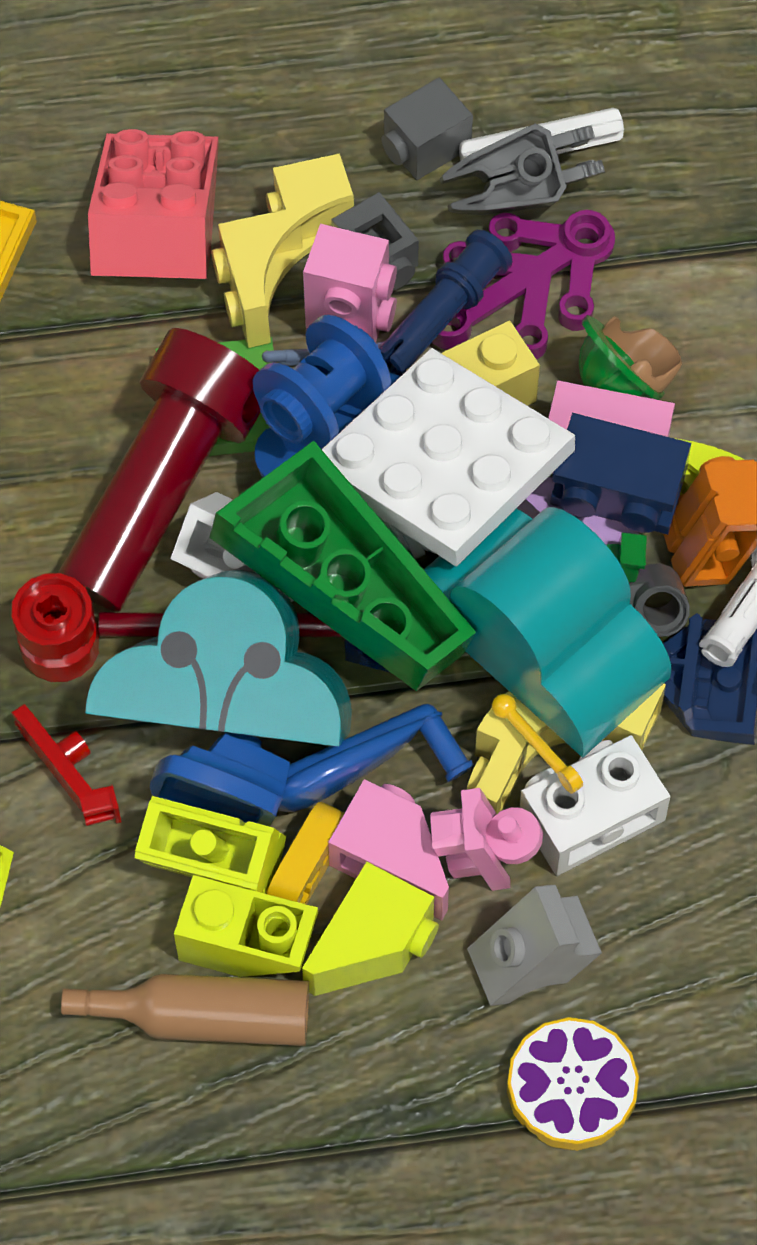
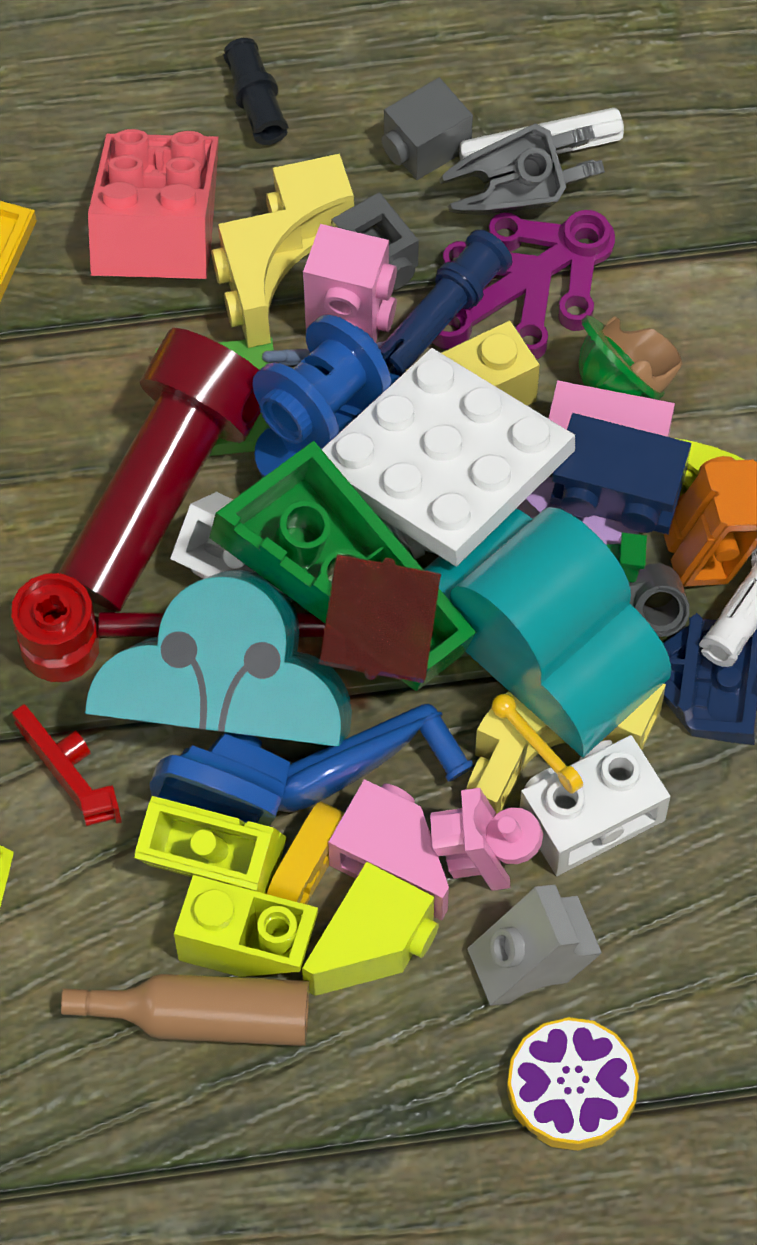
none -> black pin [223,37,289,145]
none -> clear red piece [319,554,441,683]

